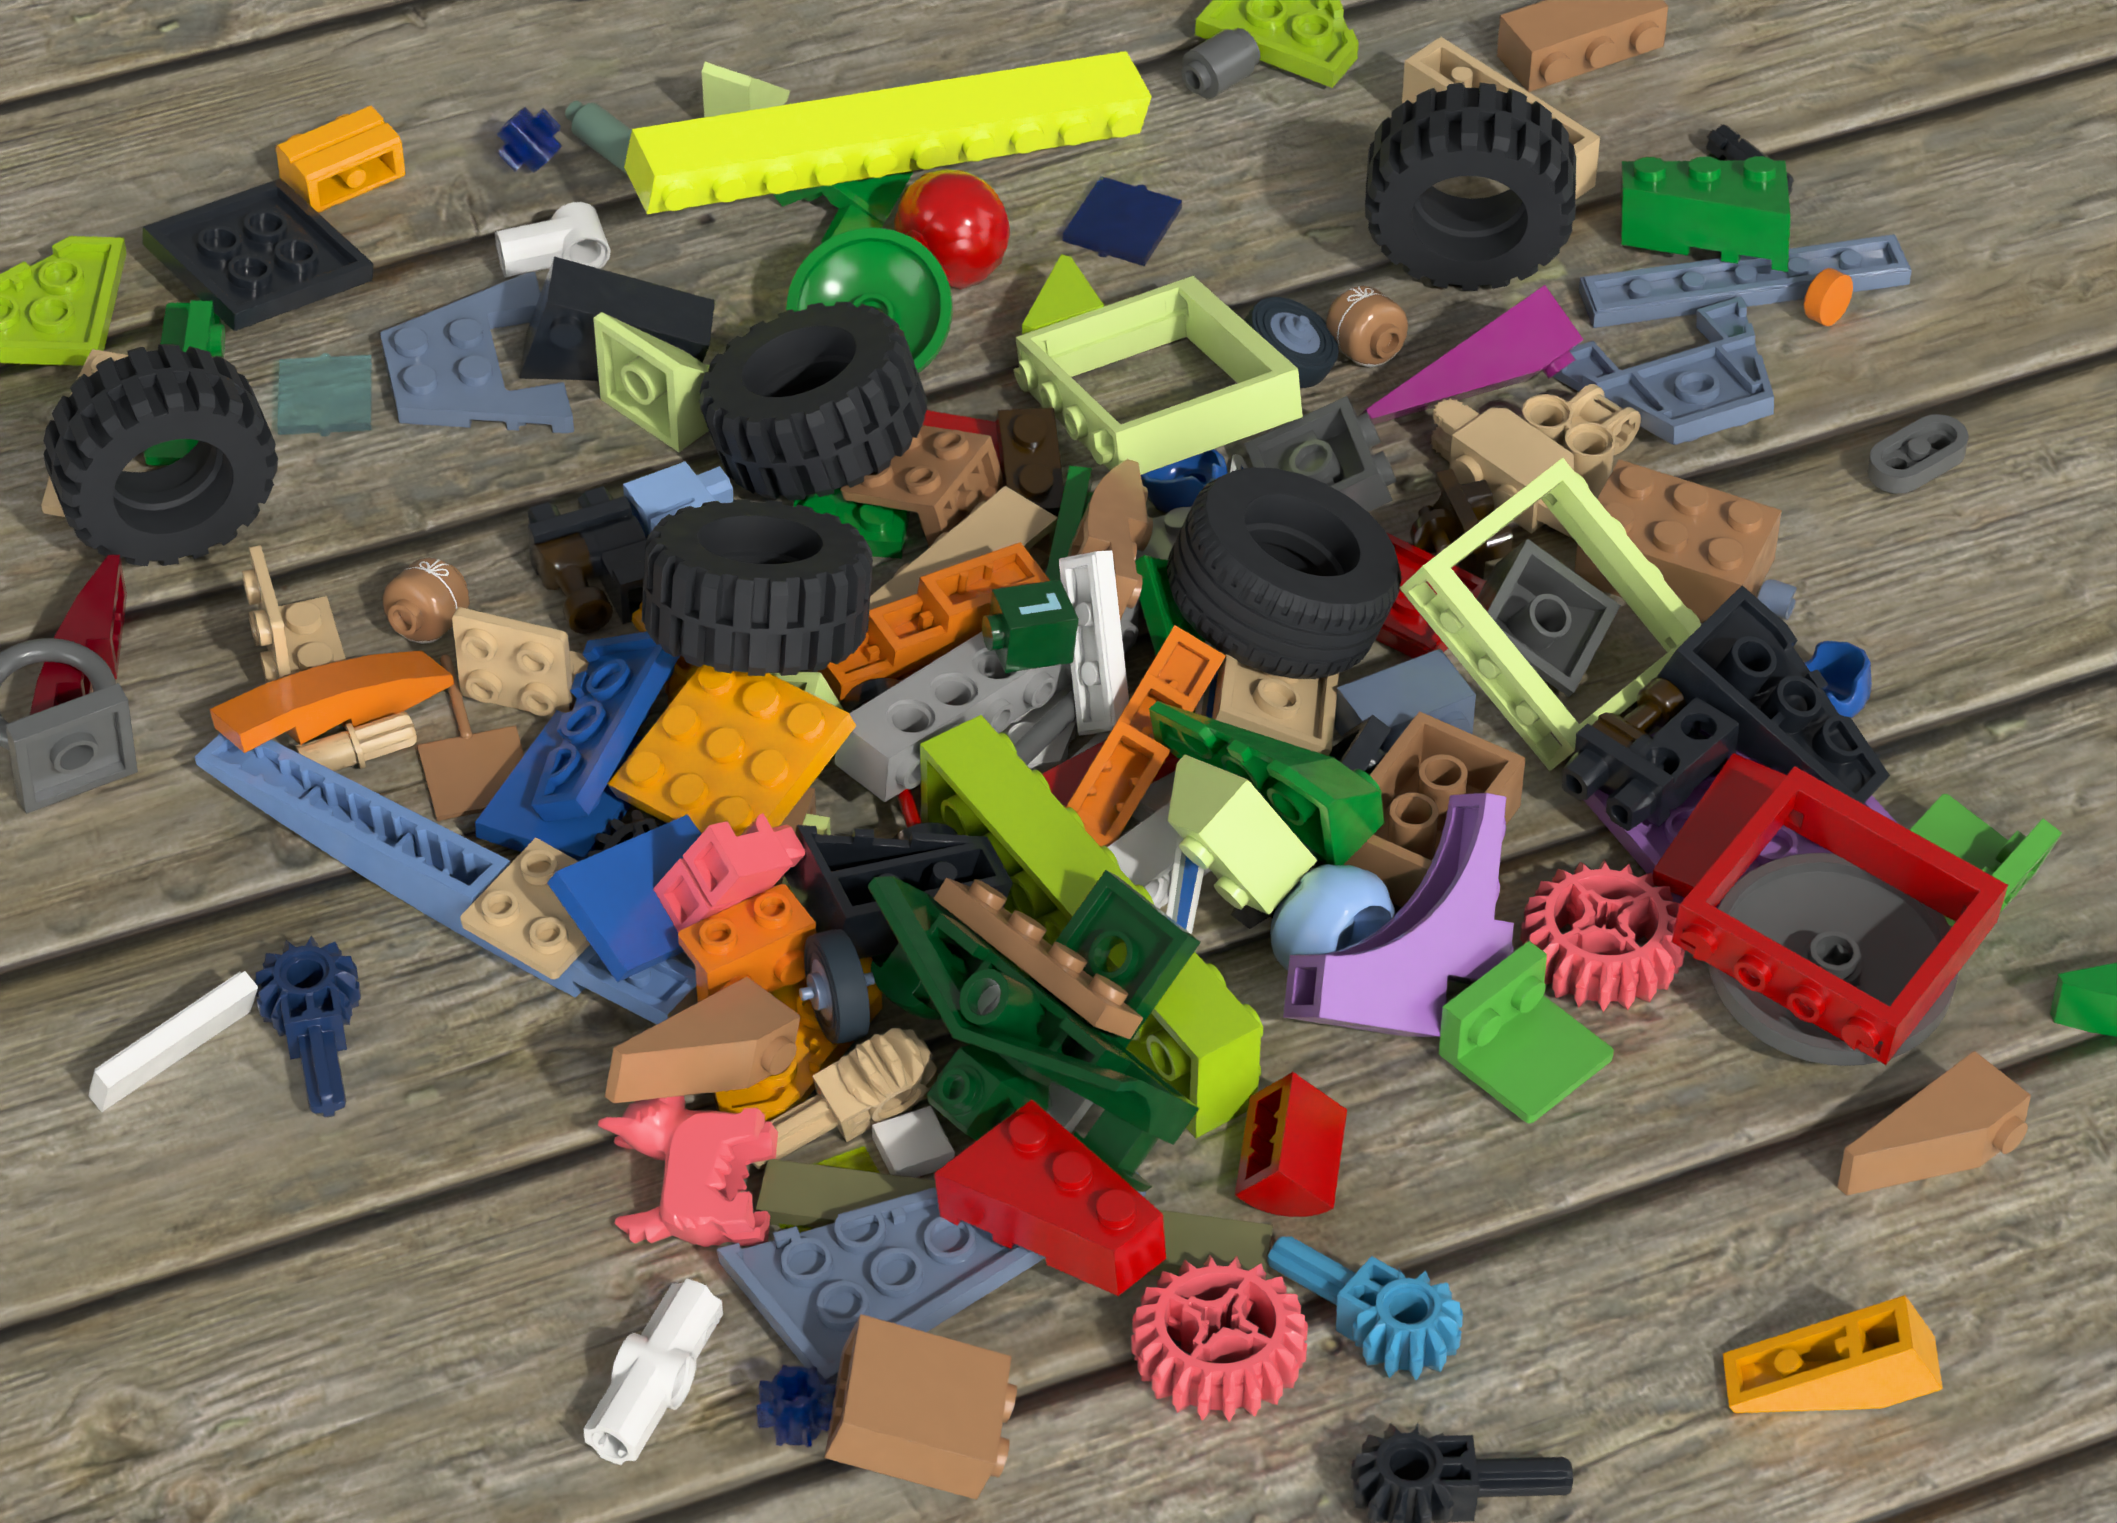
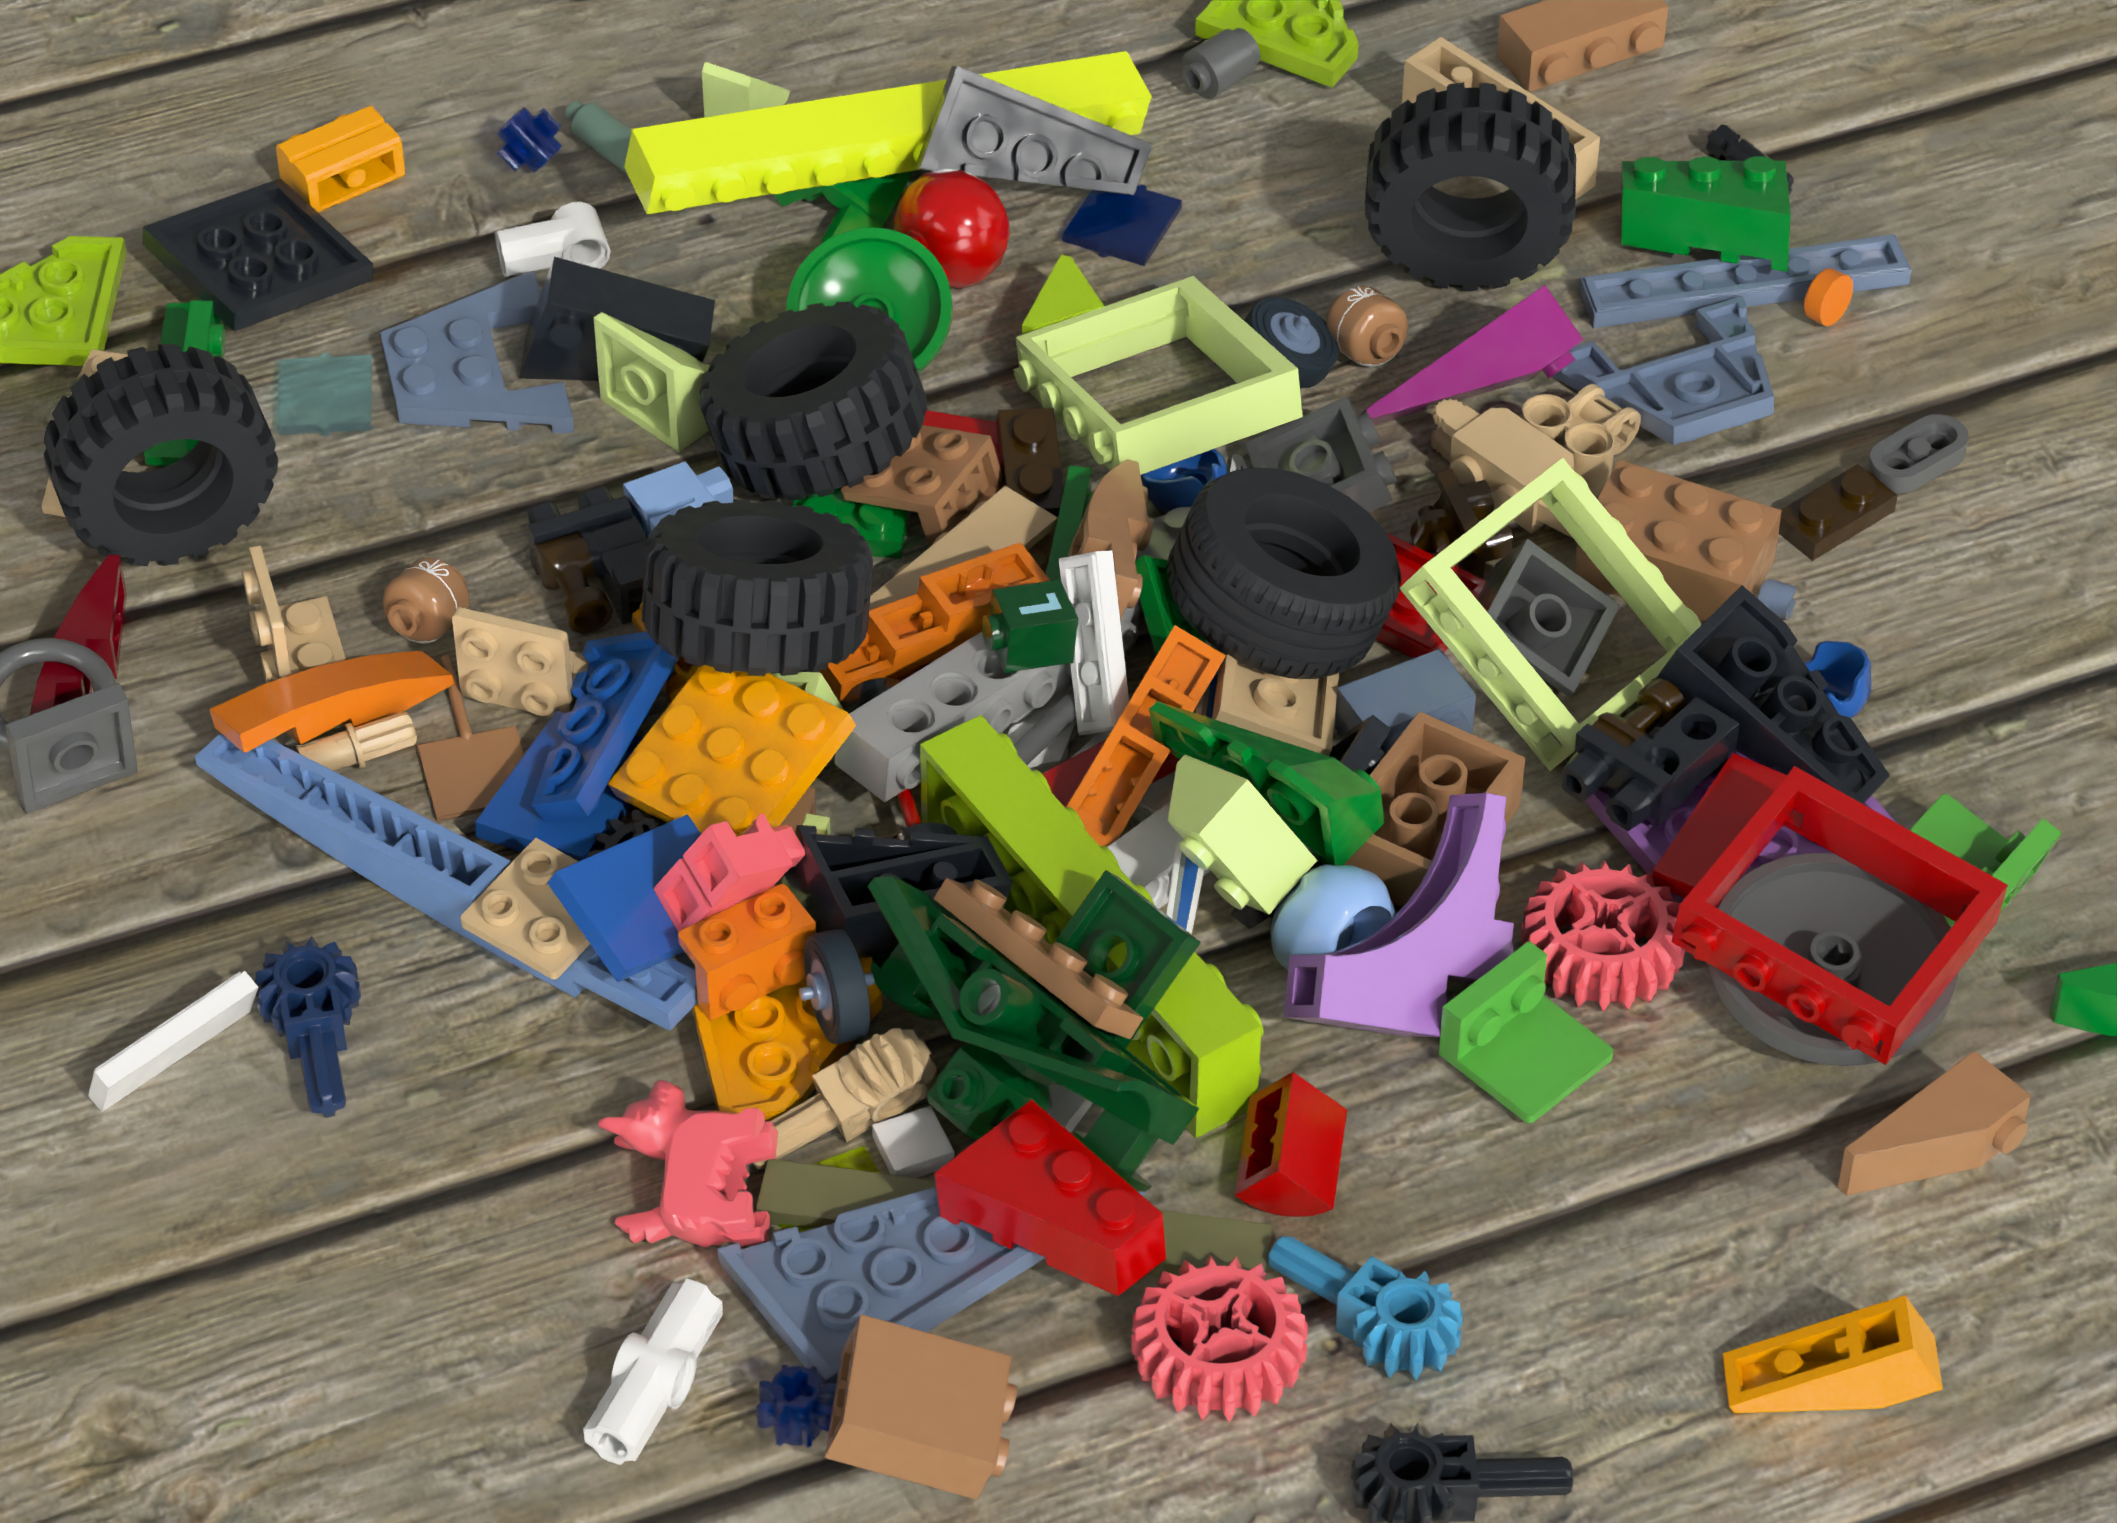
medium nougat slope [605,977,801,1103] -> none
none -> wing [914,66,1153,195]
none -> dark brown plate [1778,464,1898,561]

